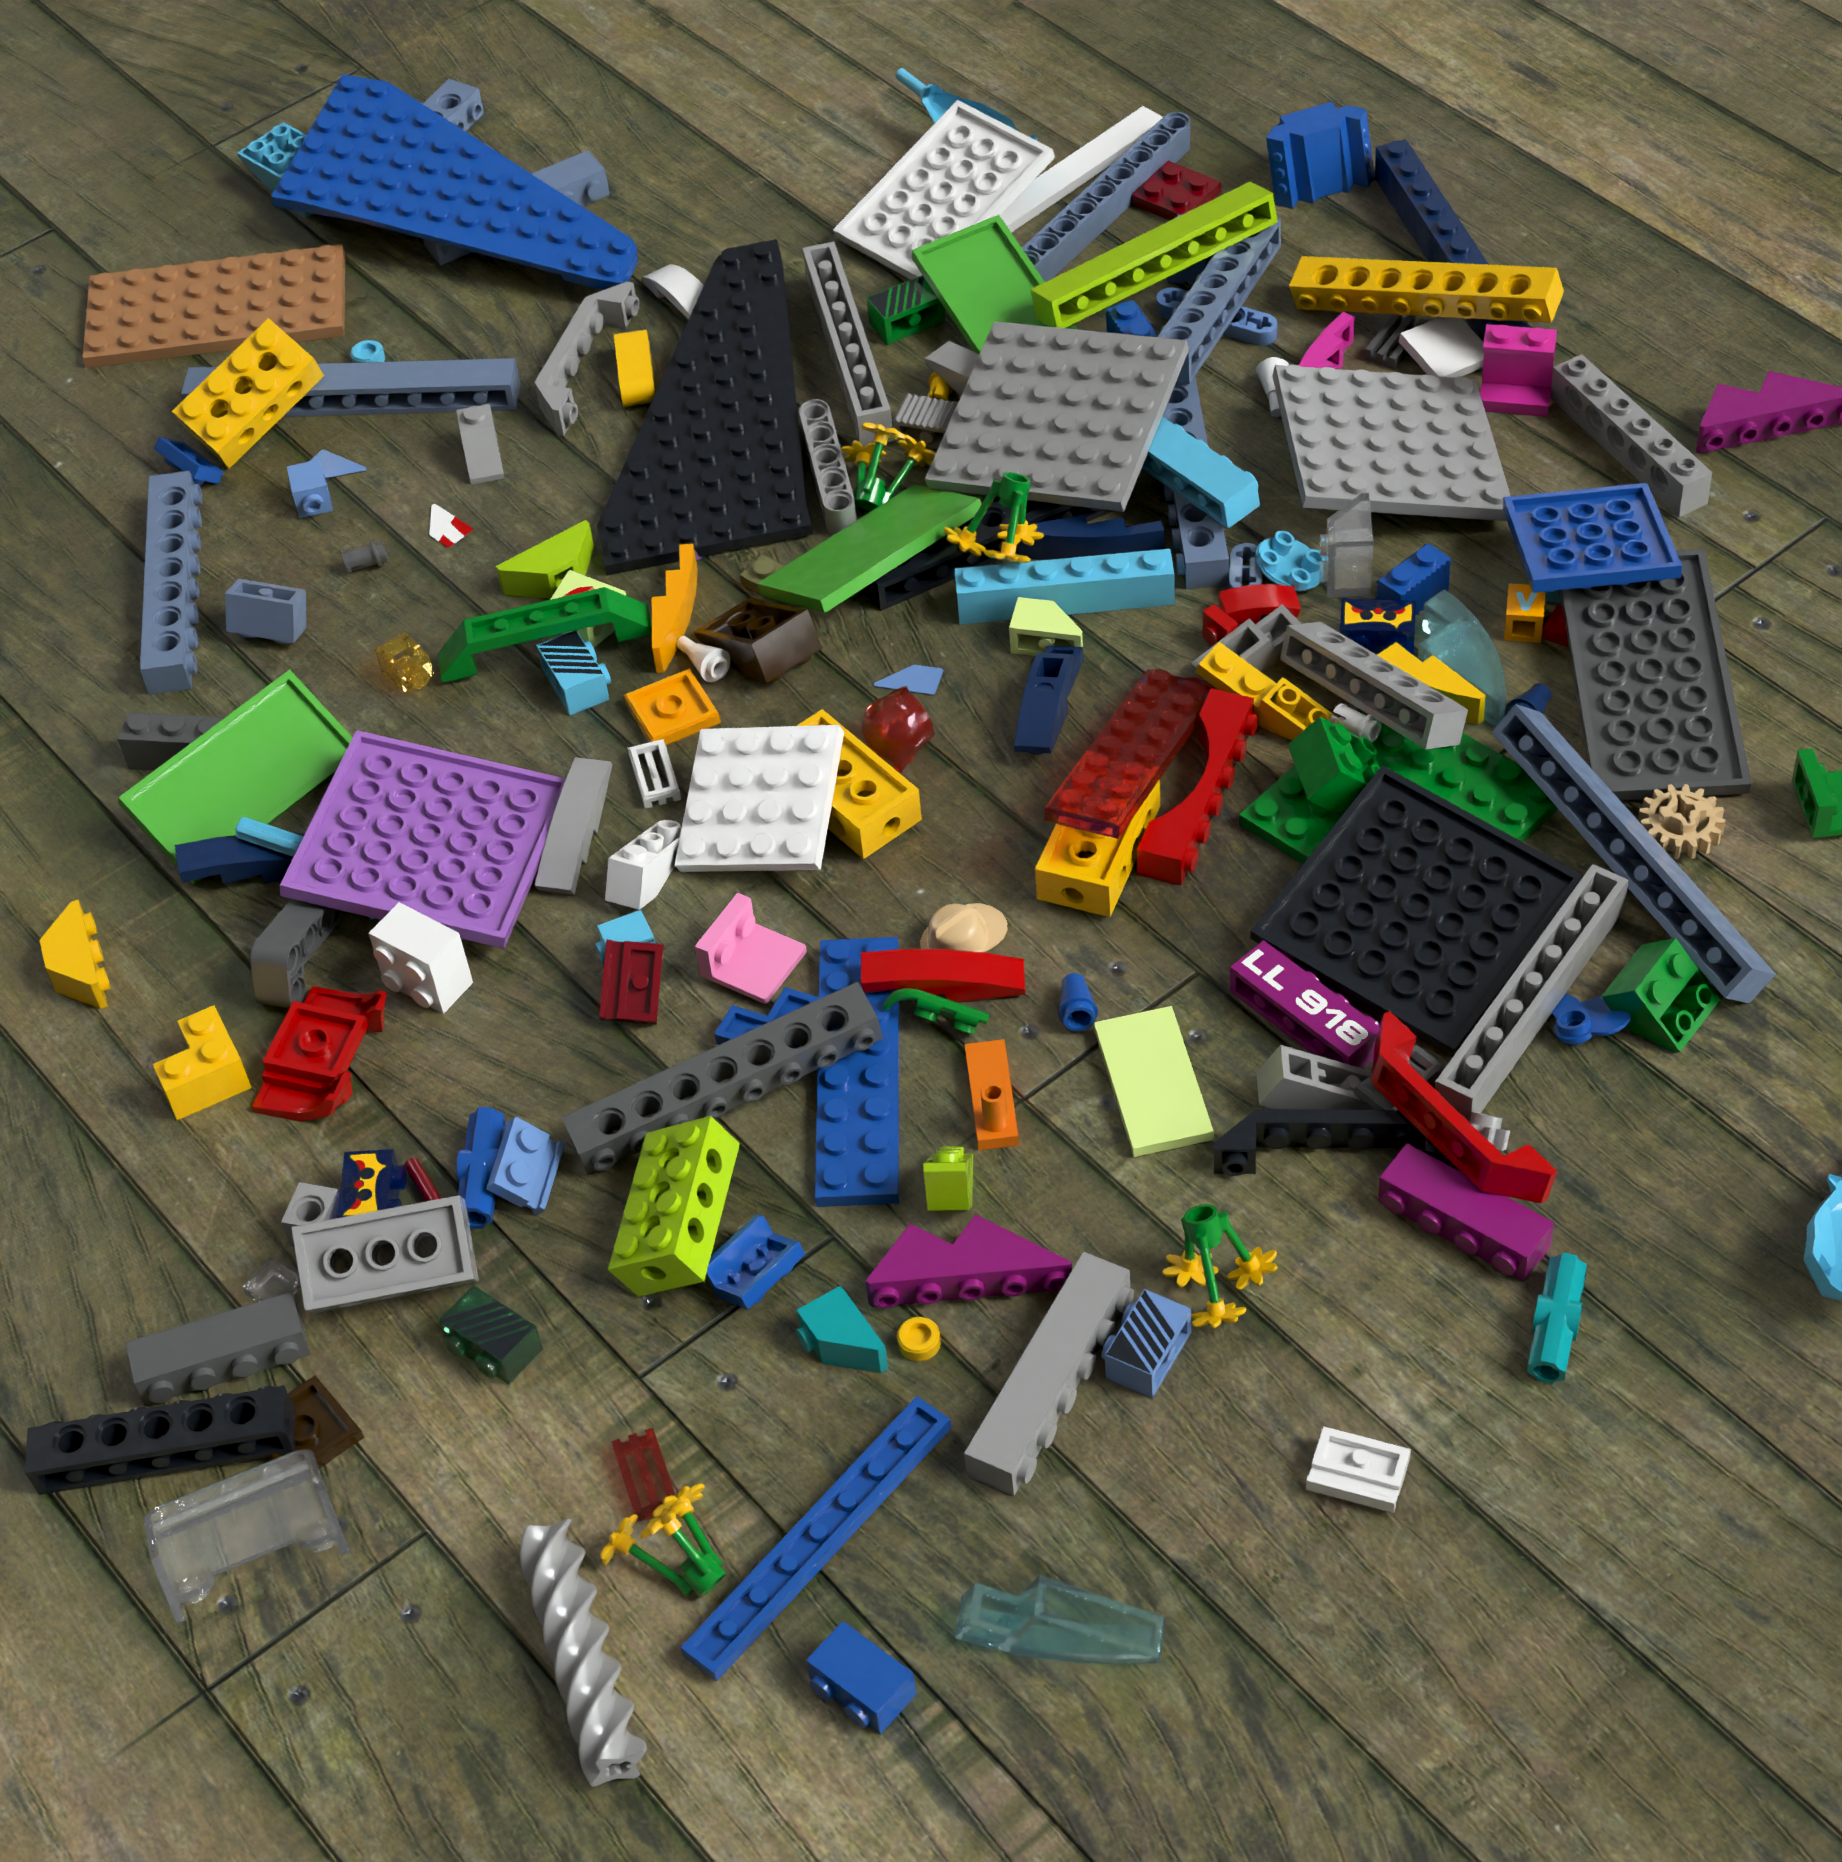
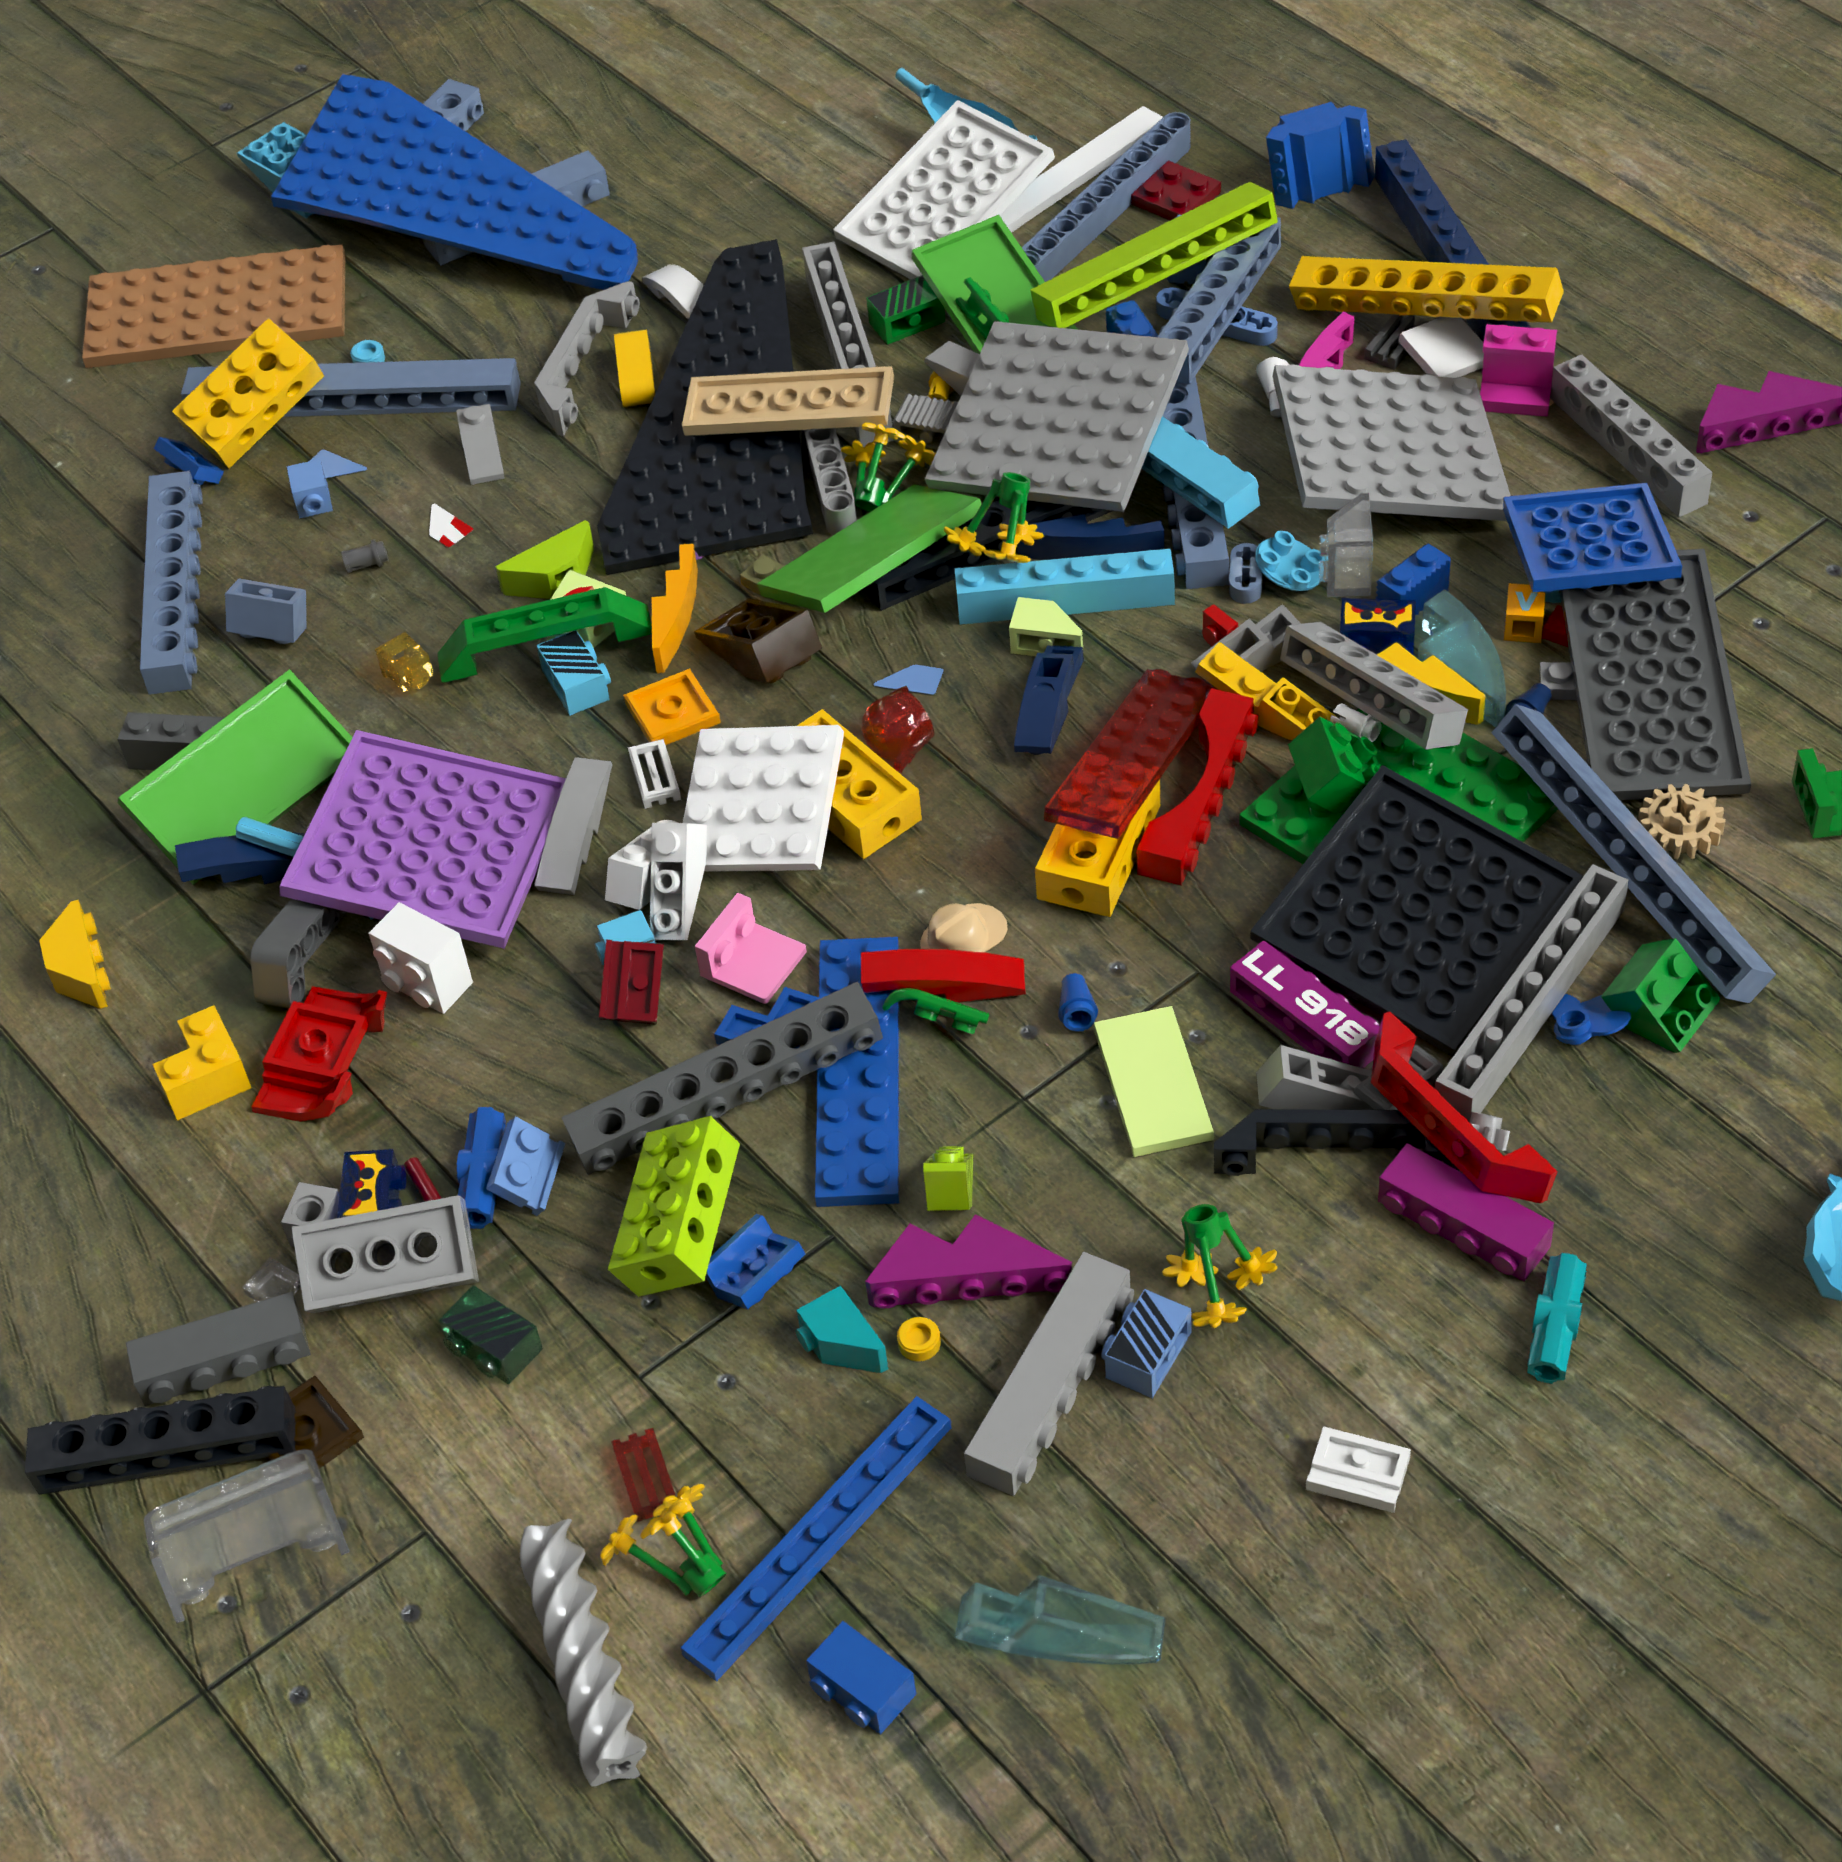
white cone [676,636,730,682] -> none
orange piece [965,1039,1019,1151] -> none
red slope [1217,584,1301,624] -> none
none -> white slope [650,823,707,940]
none -> tan plate [682,366,894,436]
none -> green piece [955,277,1009,339]
none -> light grey plate [1539,662,1577,700]

